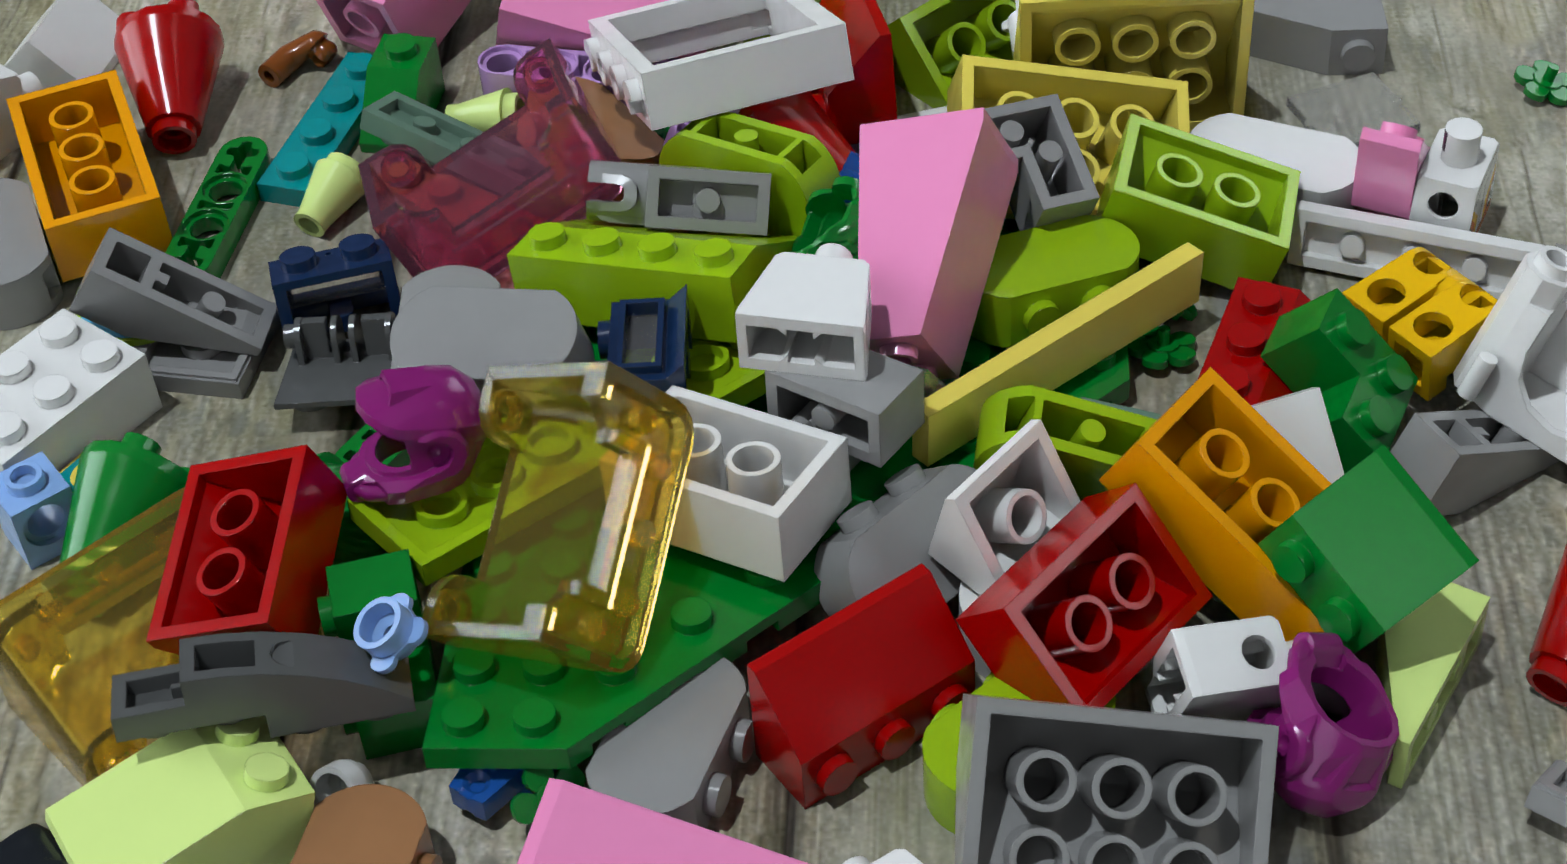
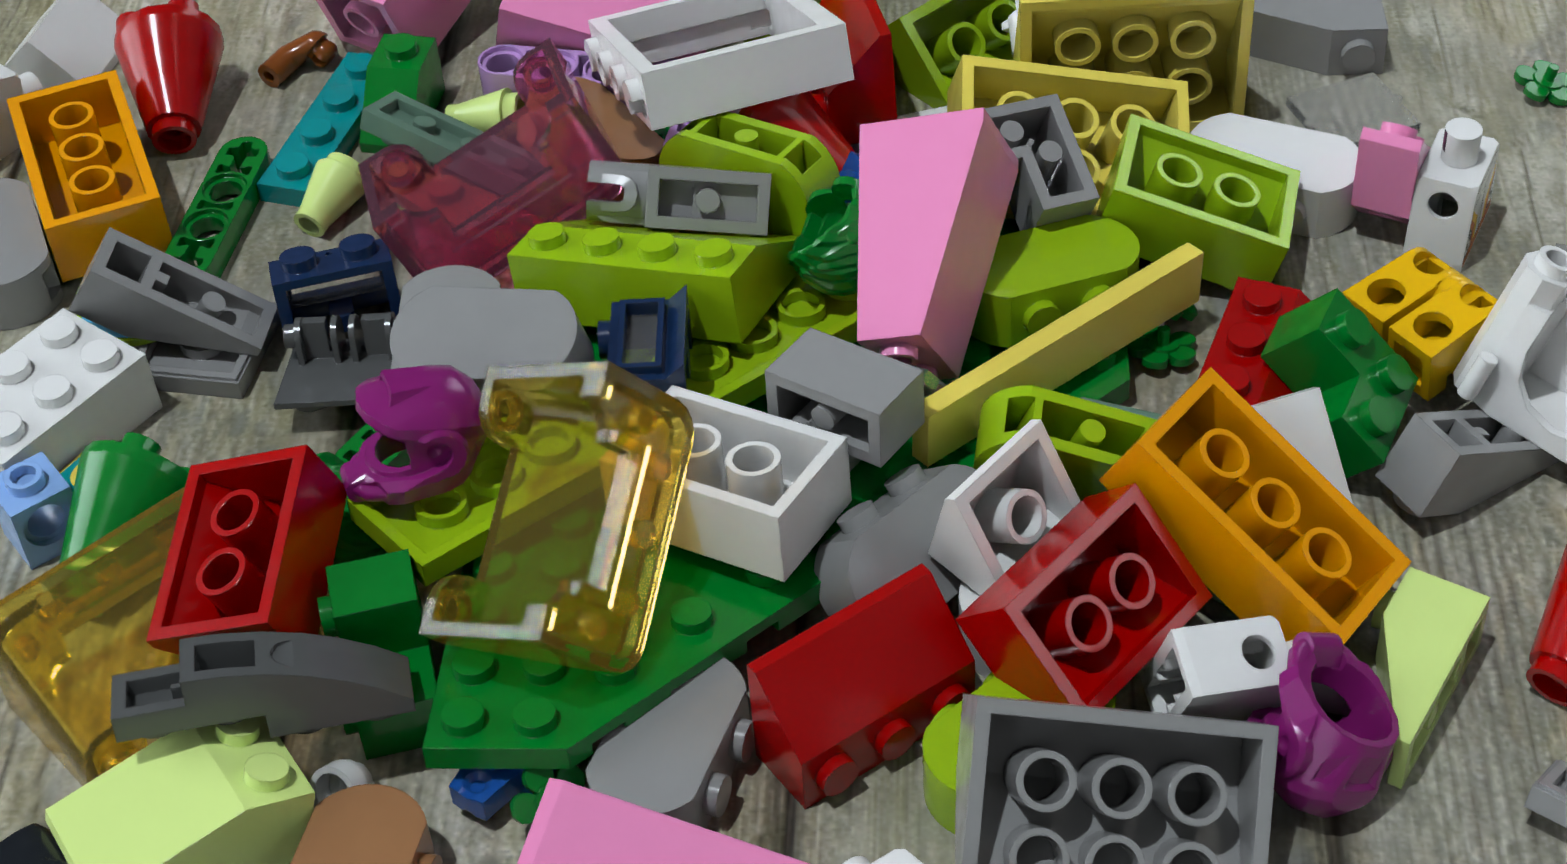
light blue plate [353,593,429,674] -> none
white torso [735,243,872,382] -> none
green slope [1258,444,1479,654] -> none
white plate [1287,200,1545,299] -> none

